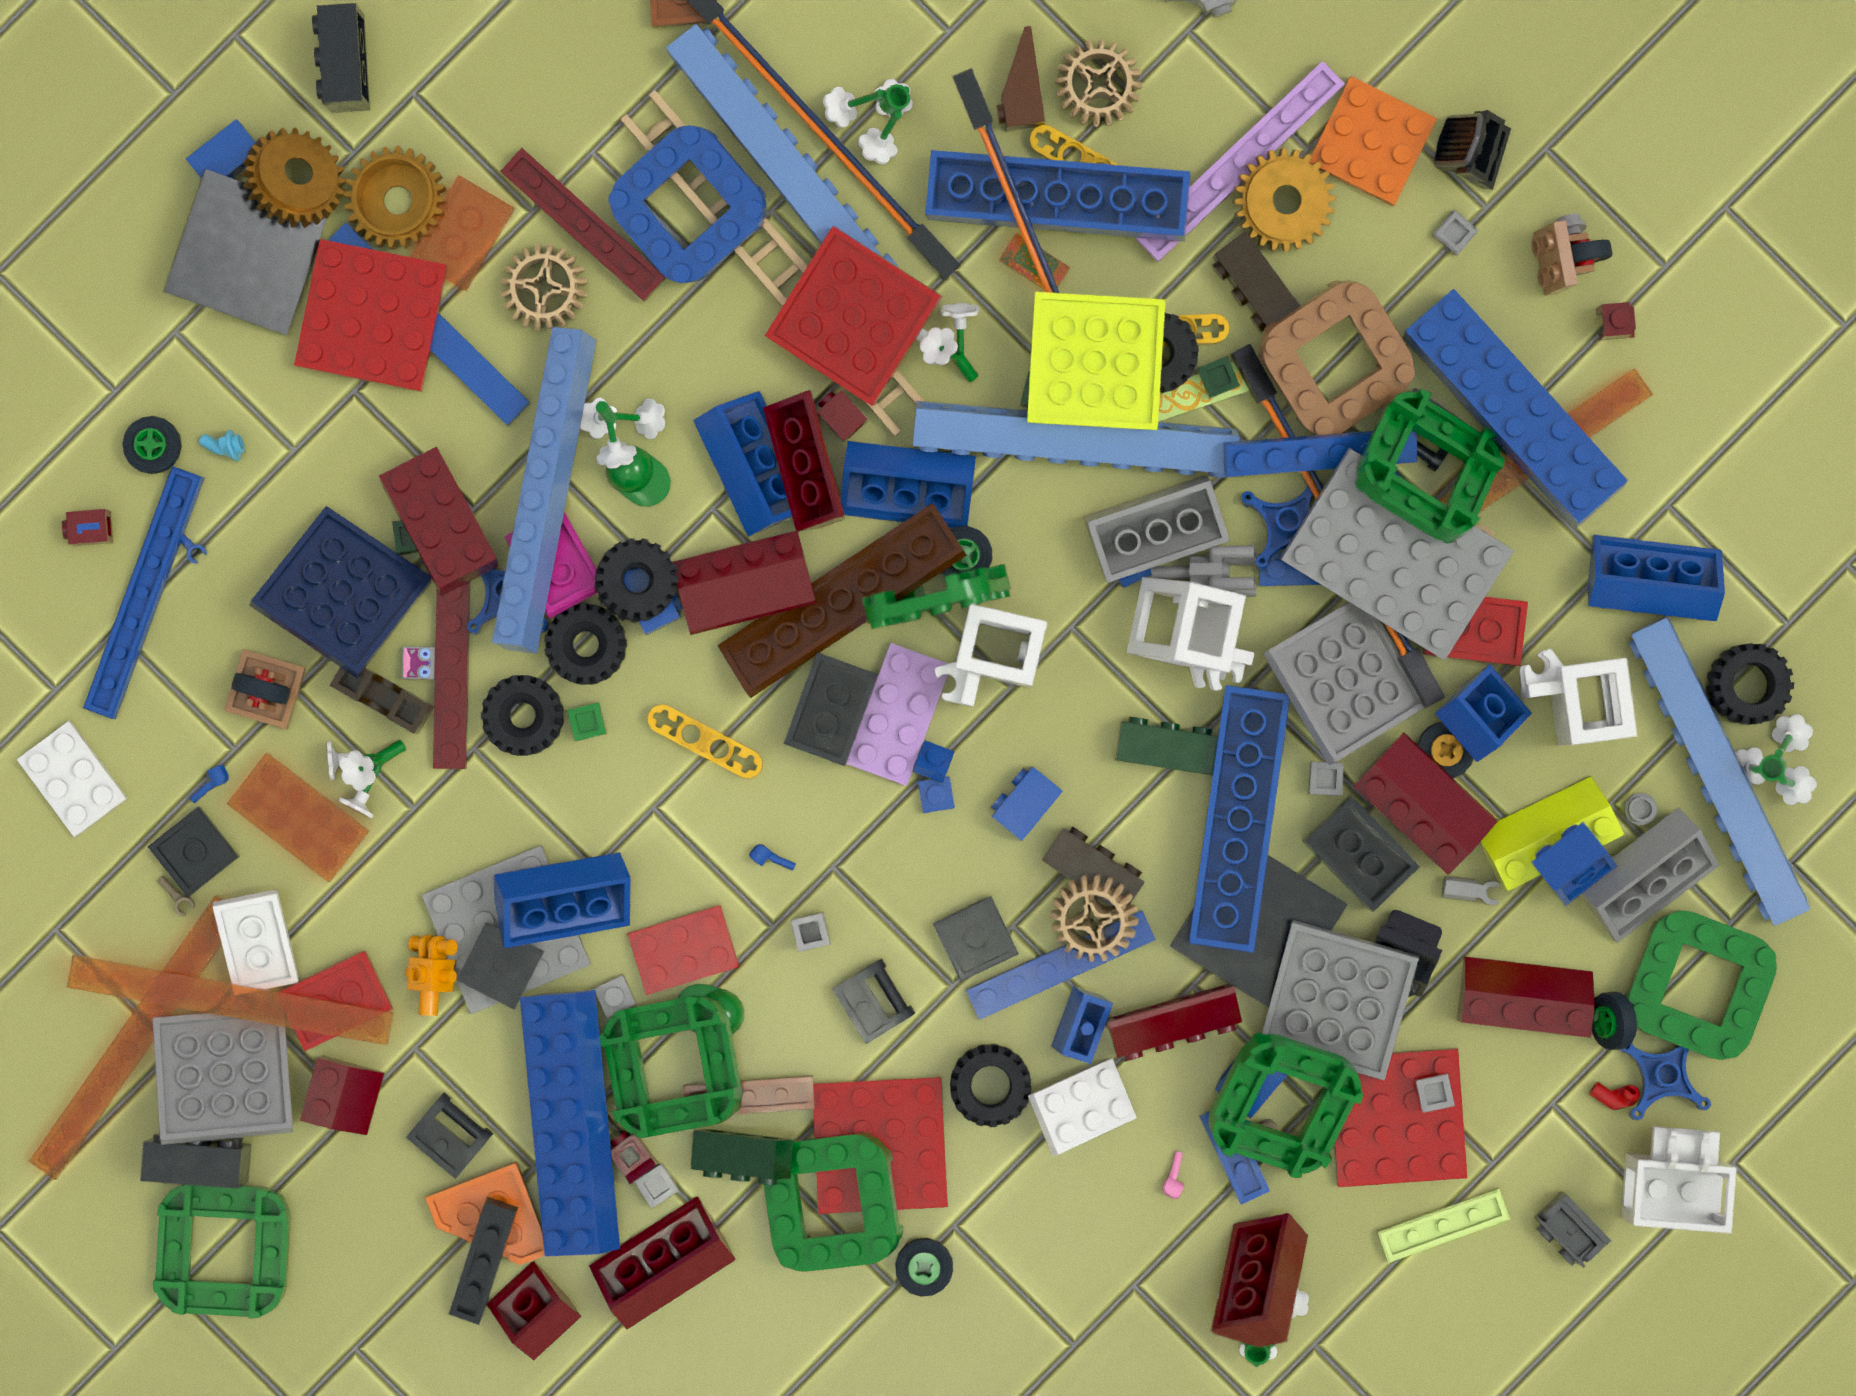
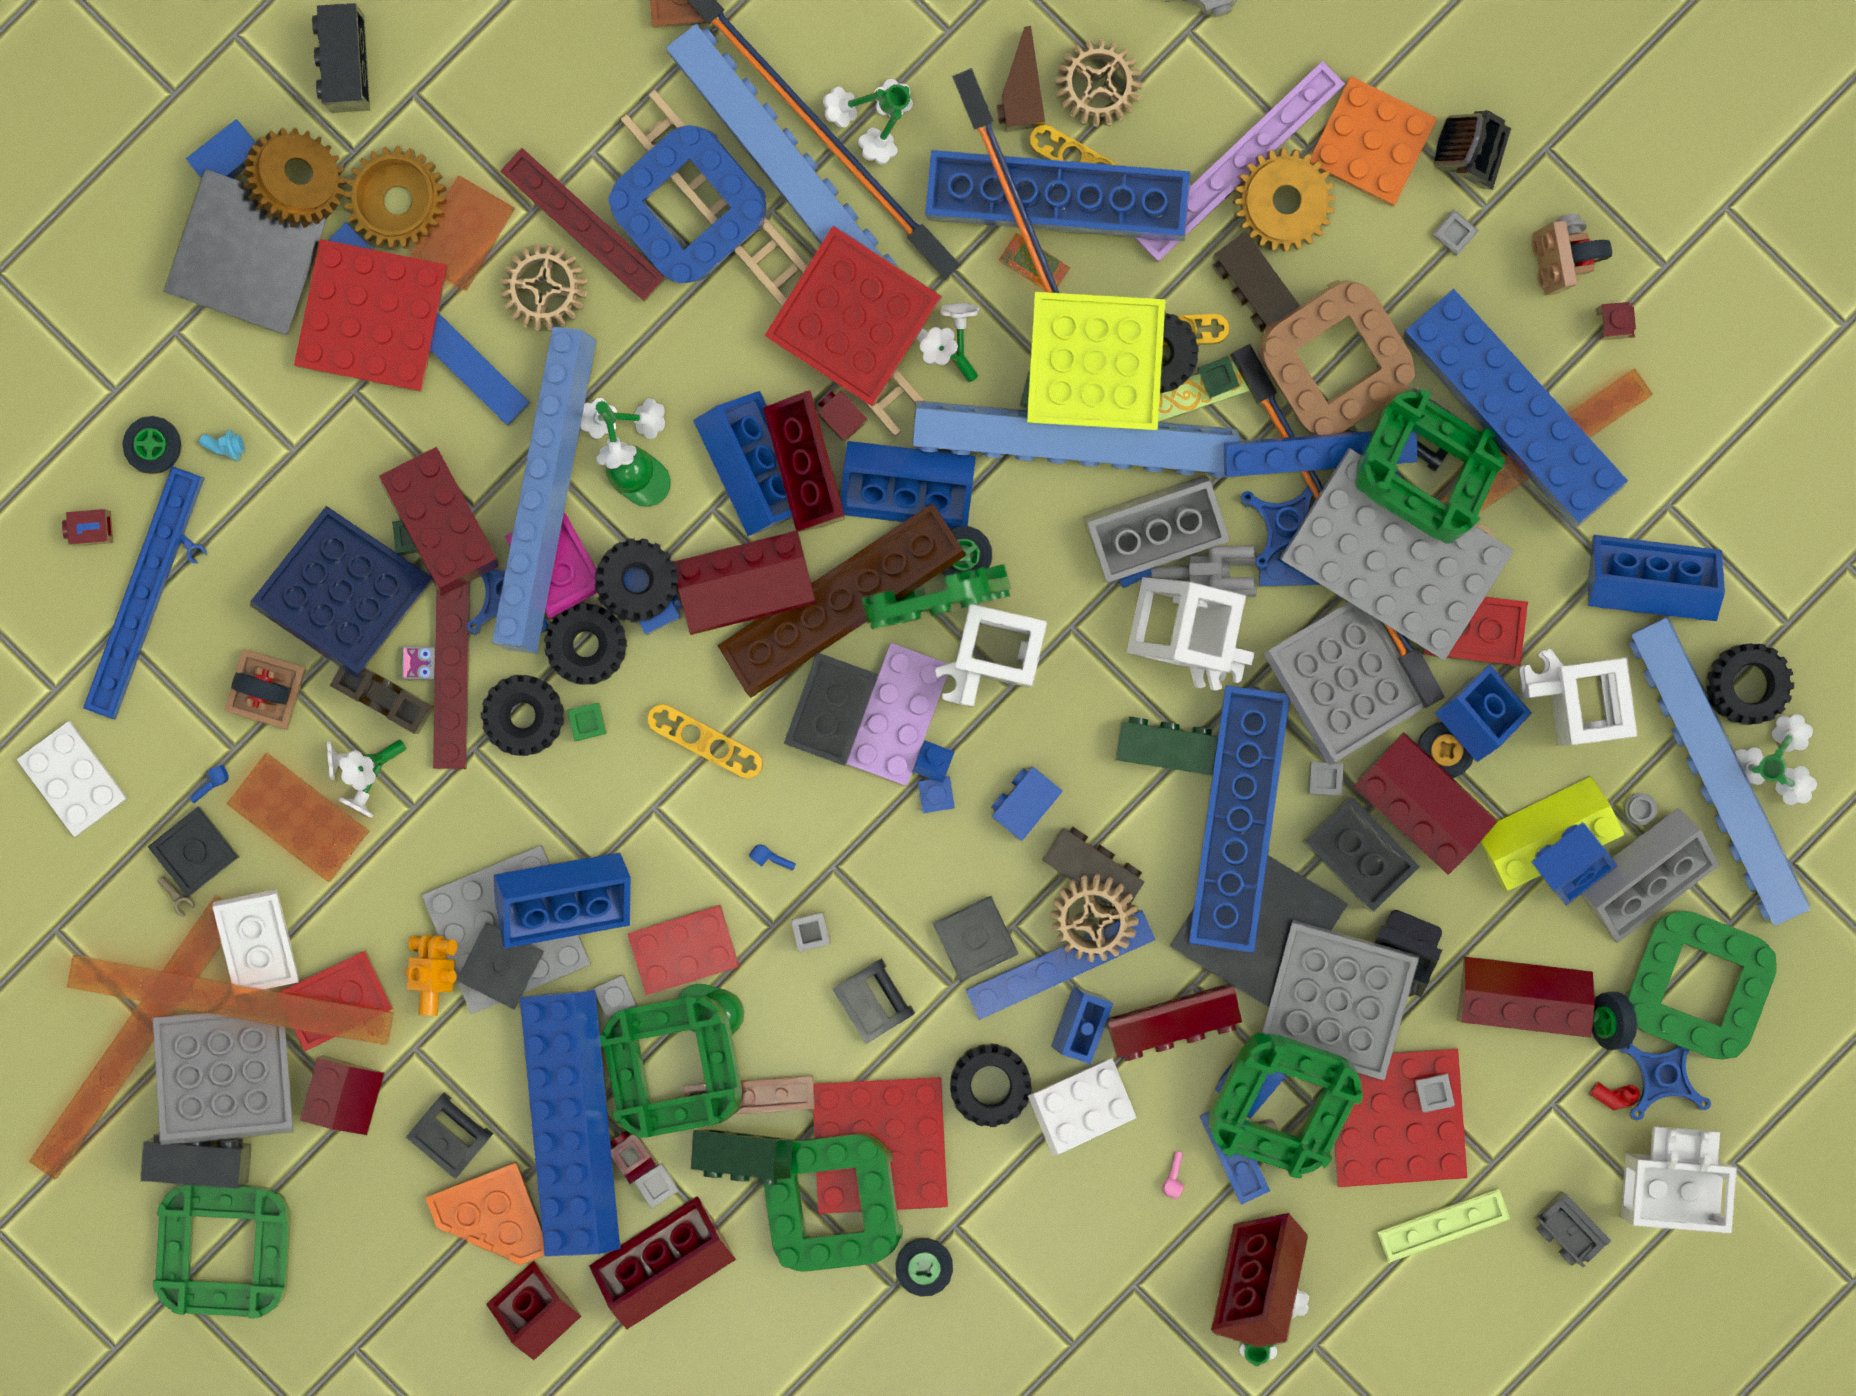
black plate [449,1197,518,1325] -> none
light grey bar [1442,876,1501,905] -> none

